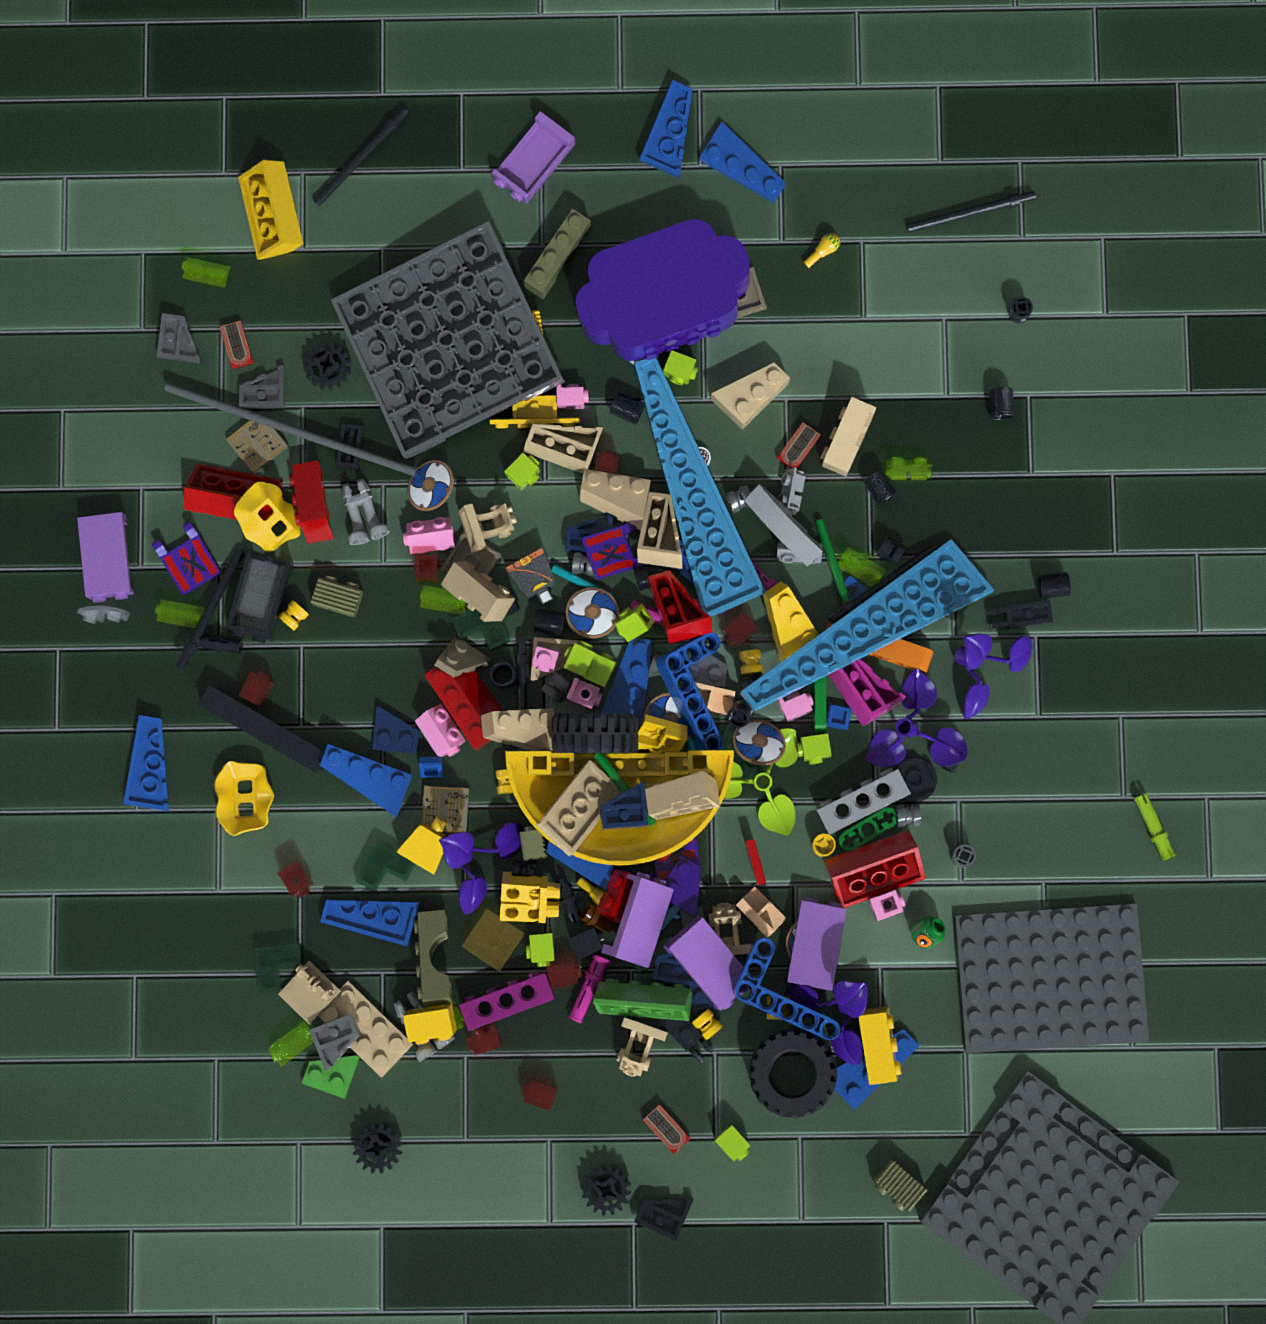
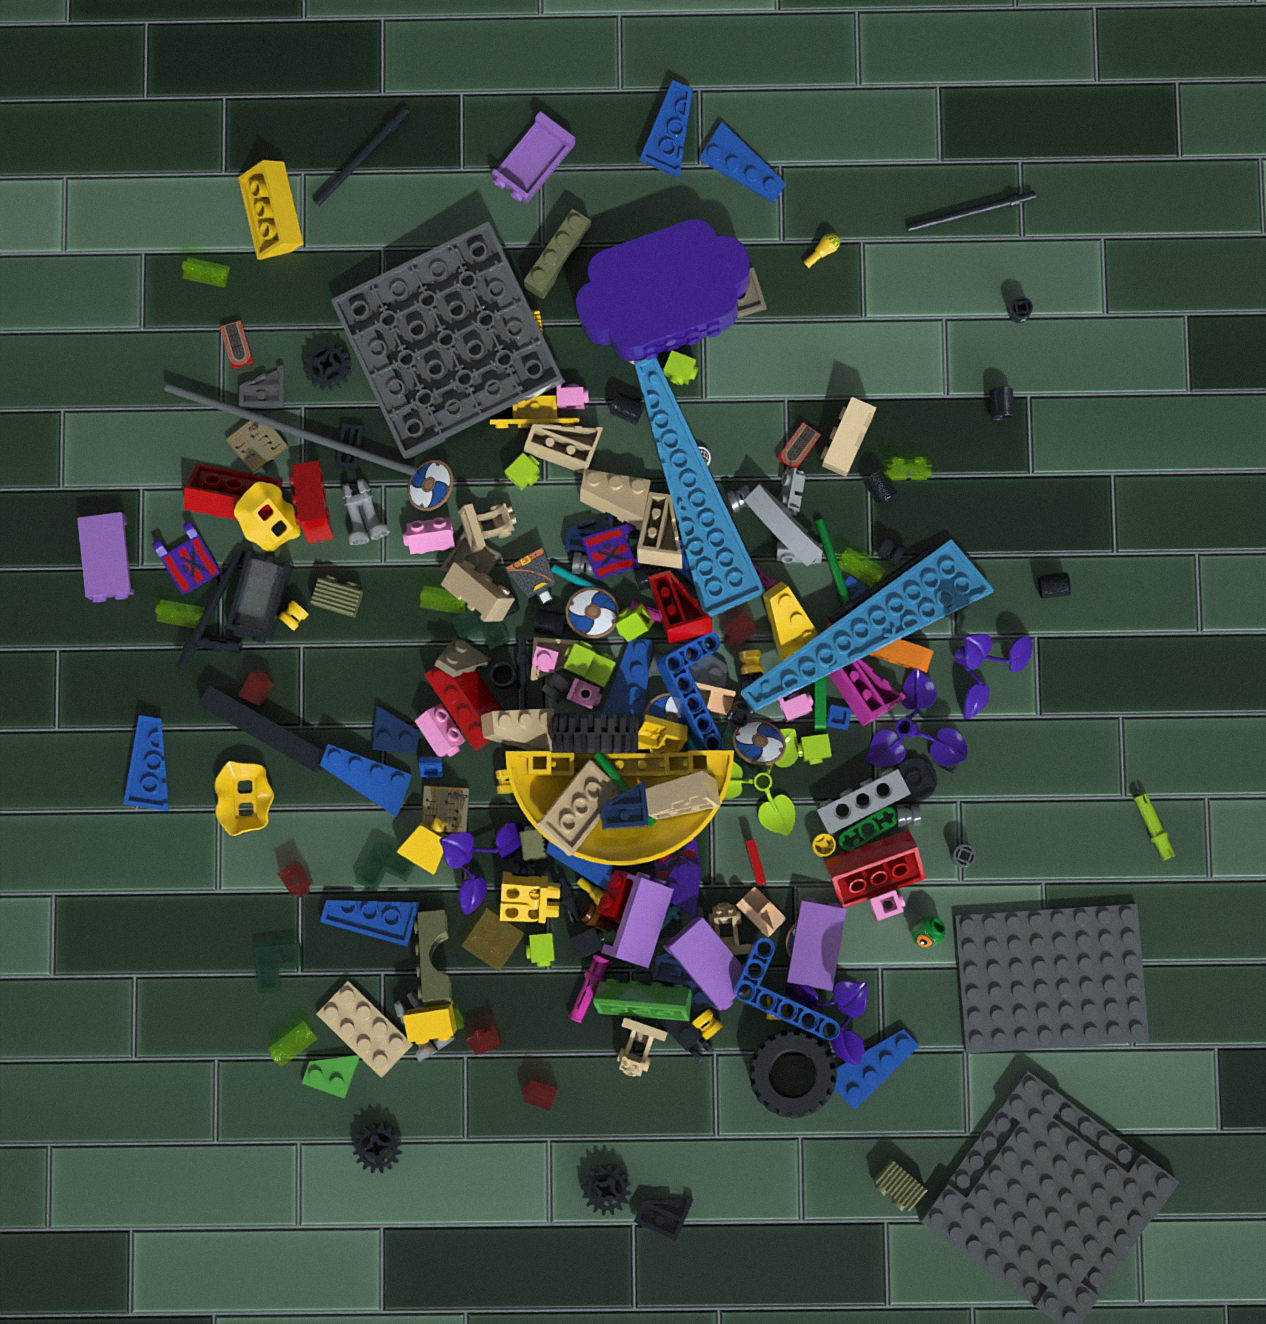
clear slope [77,606,130,624] -> none
flat silver wing [157,313,200,364] -> none
tan hinge [278,961,341,1025] -> none
flat silver wing [309,1013,361,1071] -> none
clear red brick [414,555,440,581] -> none
magenta brick [459,970,555,1031] -> none
clear red brick [547,961,582,989] -> none
clear red brick [594,451,621,474] -> none
tile [643,1104,691,1154] -> none
tan wedge [711,363,790,430] -> none
lime brick [715,1124,751,1161] -> none
yellow wedge [859,1006,902,1085] -> none
black hinge [987,600,1053,630] -> none

